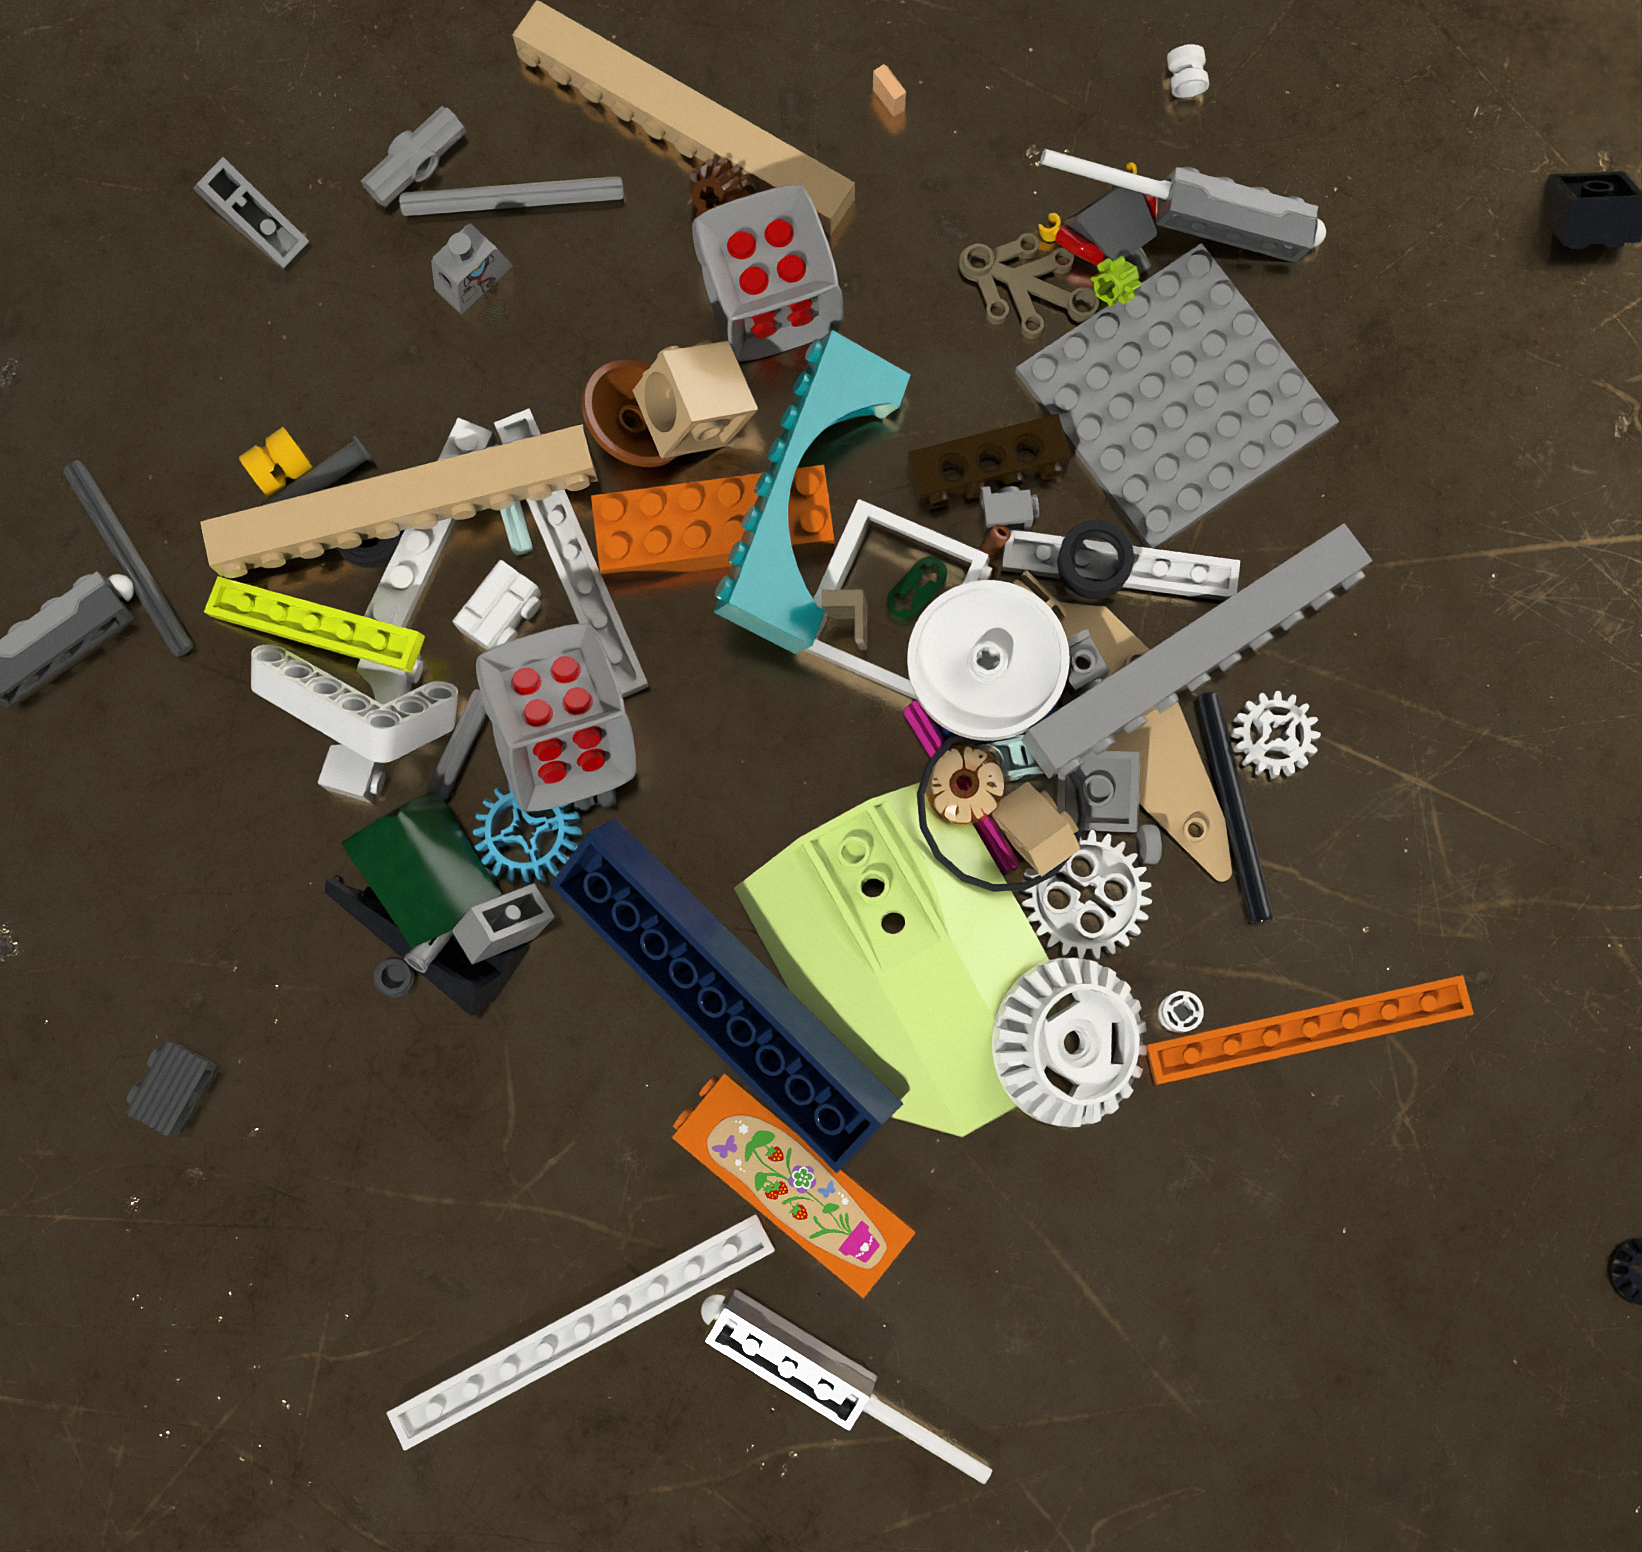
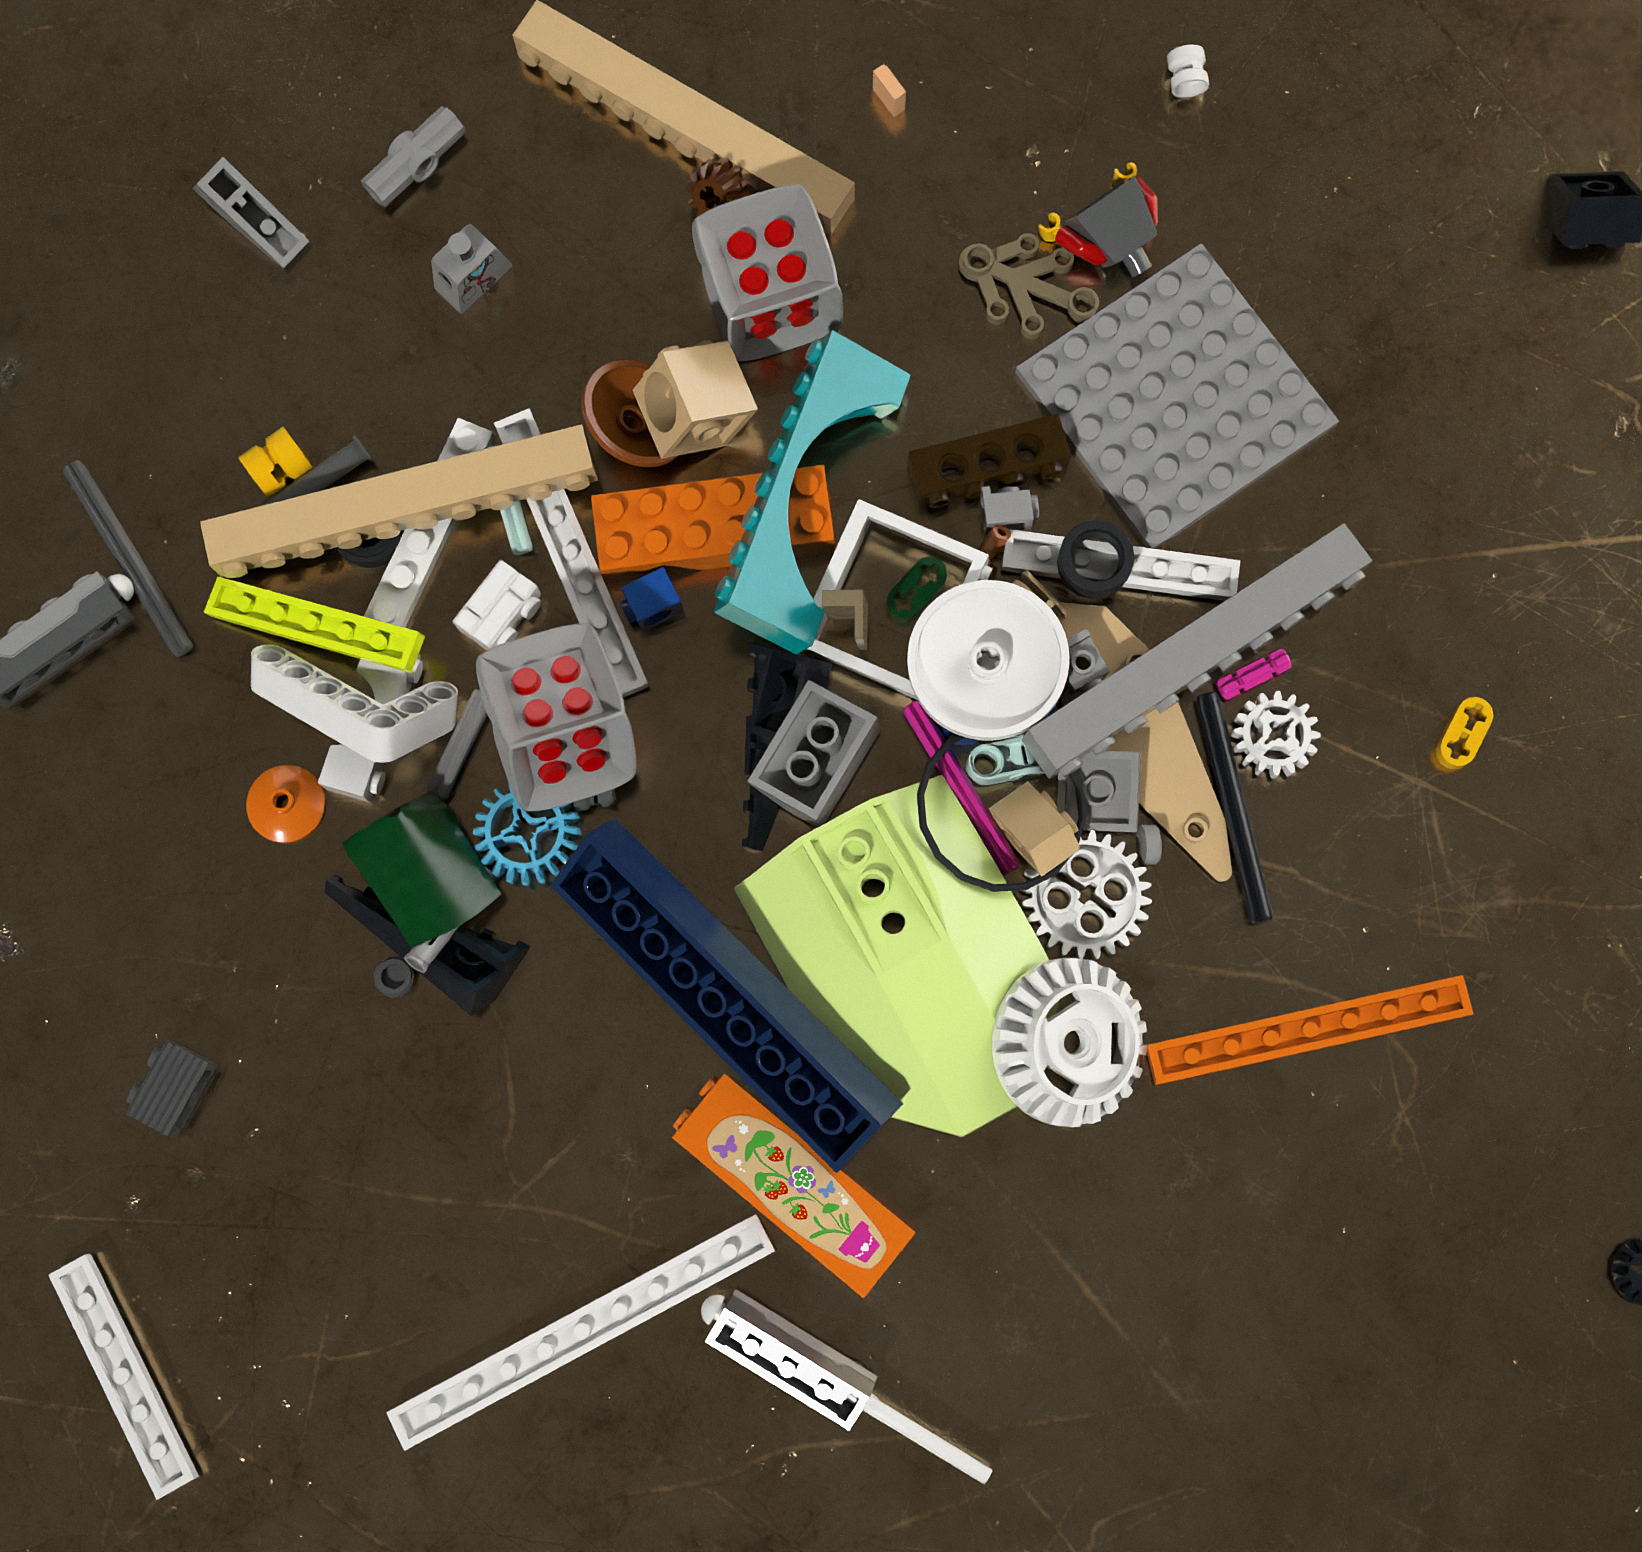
light grey axle [399,176,624,216] -> none
light grey brick [452,883,555,964] -> none
tan dish [925,745,1004,825] -> none
piece [1040,149,1326,263] -> none
lime gear [1091,256,1142,307] -> none
white wheel [1158,991,1203,1034] -> none
none -> white plate [48,1254,199,1500]
none -> orange dish [246,765,326,843]
none -> blue brick [619,567,684,631]
none -> black wedge [742,643,833,850]
none -> light grey slope [747,680,881,828]
none -> dark pink axle [1216,648,1291,700]
none -> yellow beam [1435,697,1493,769]

